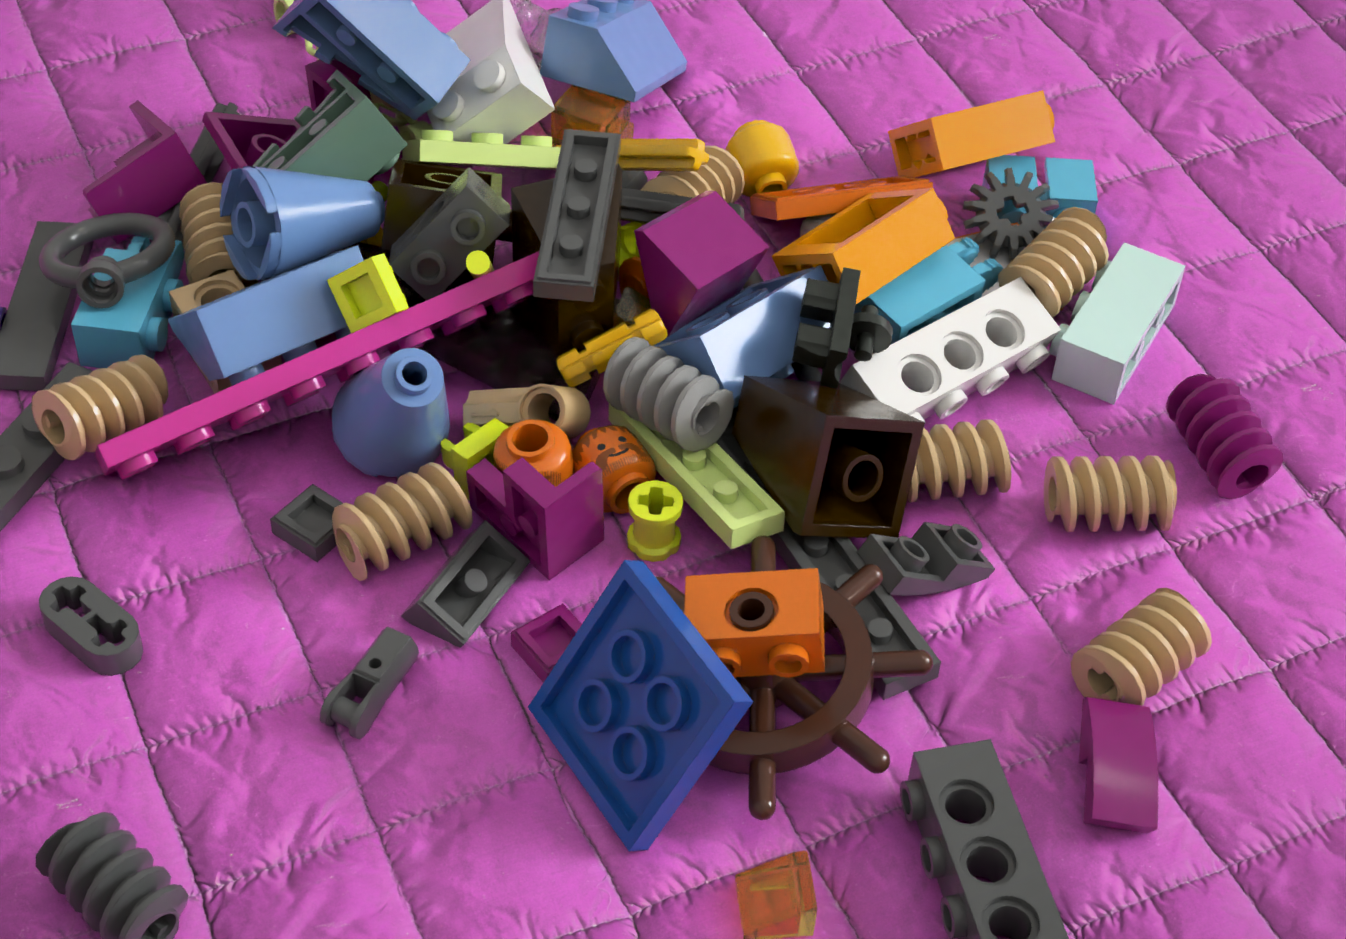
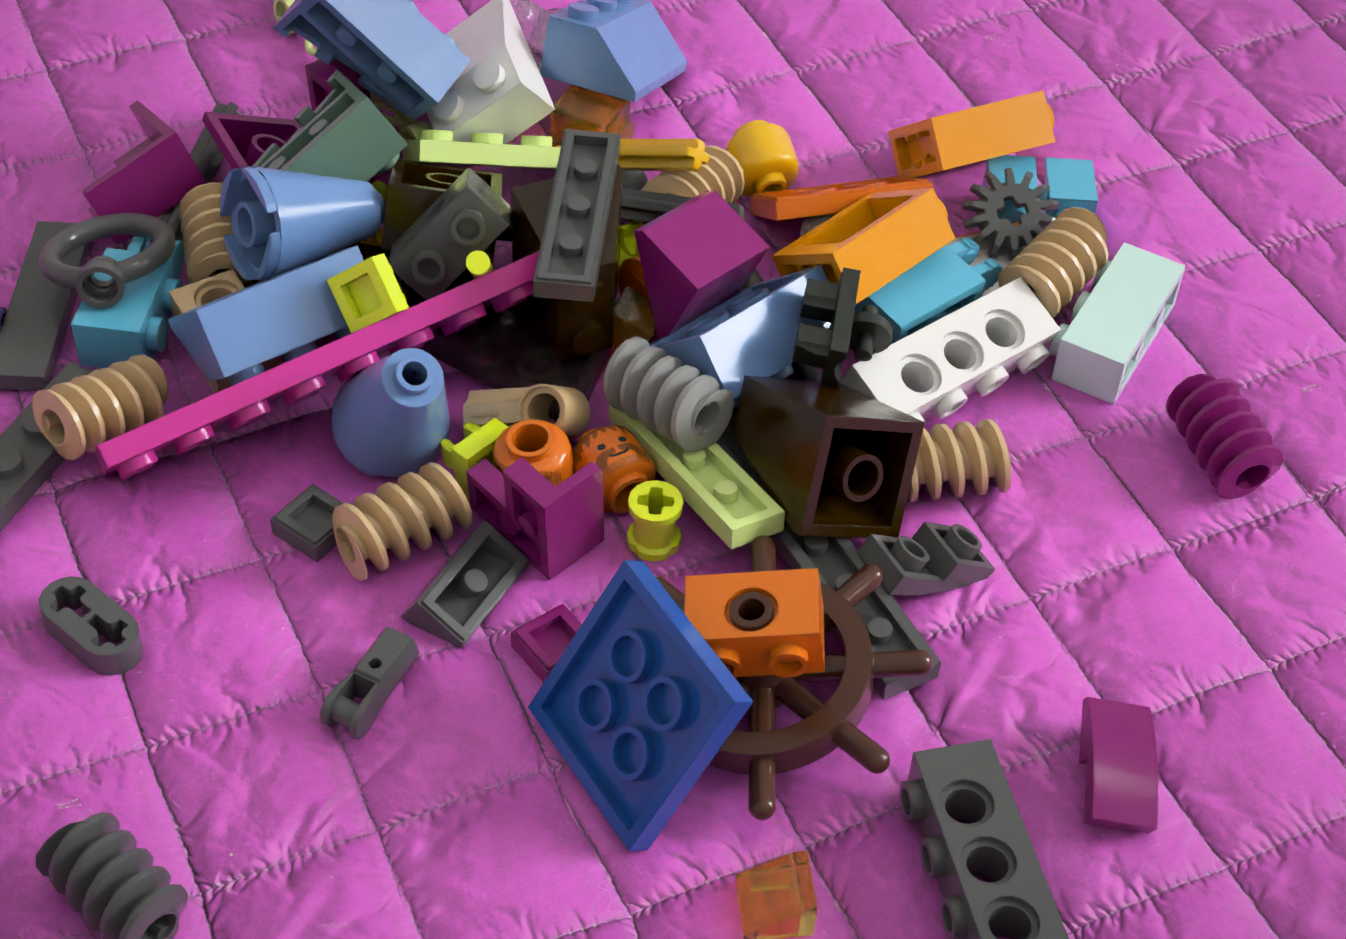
yellow axle [556,309,668,387] -> none
tan piece [1044,455,1177,532] -> none
tan piece [1071,588,1212,706] -> none

